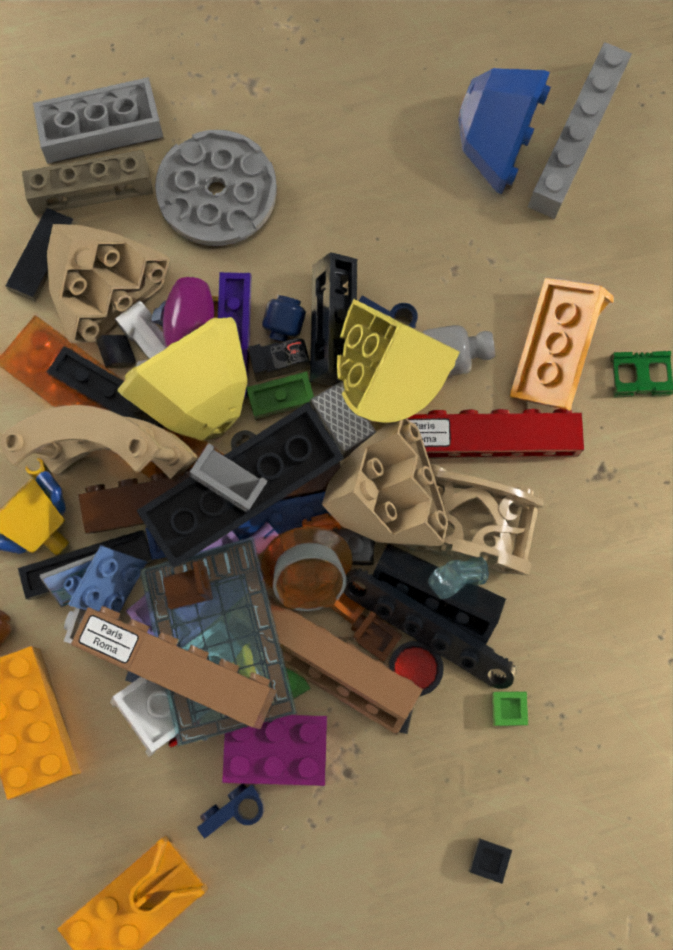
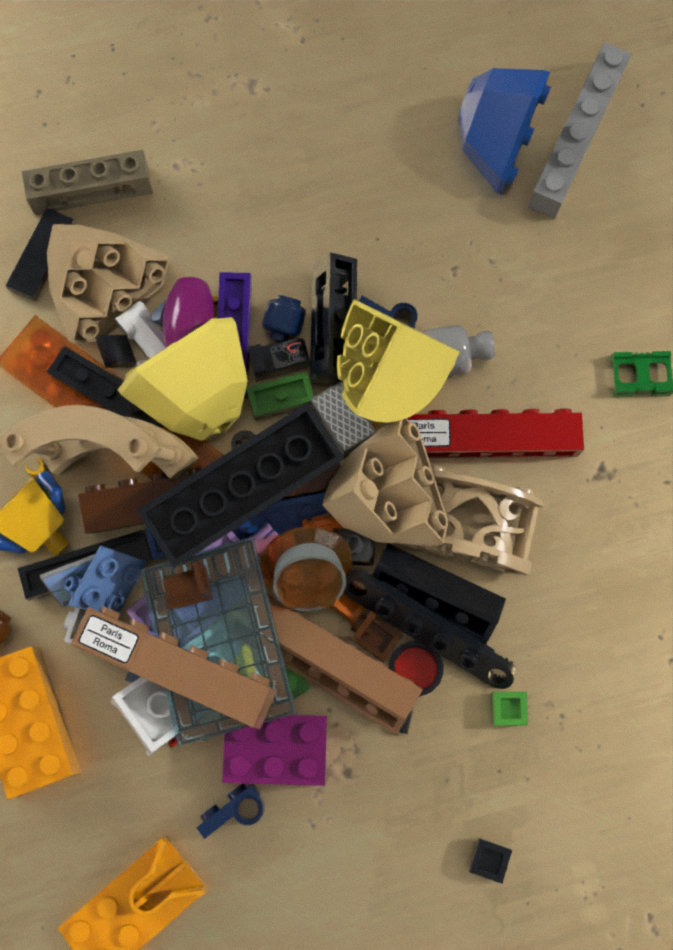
light grey slope [33,77,163,164] -> none
light grey plate [155,130,277,246] -> none
light grey panel [189,443,267,513] -> none
clear light blue connector [428,557,489,599] -> none
light orange plate [510,278,614,411] -> none

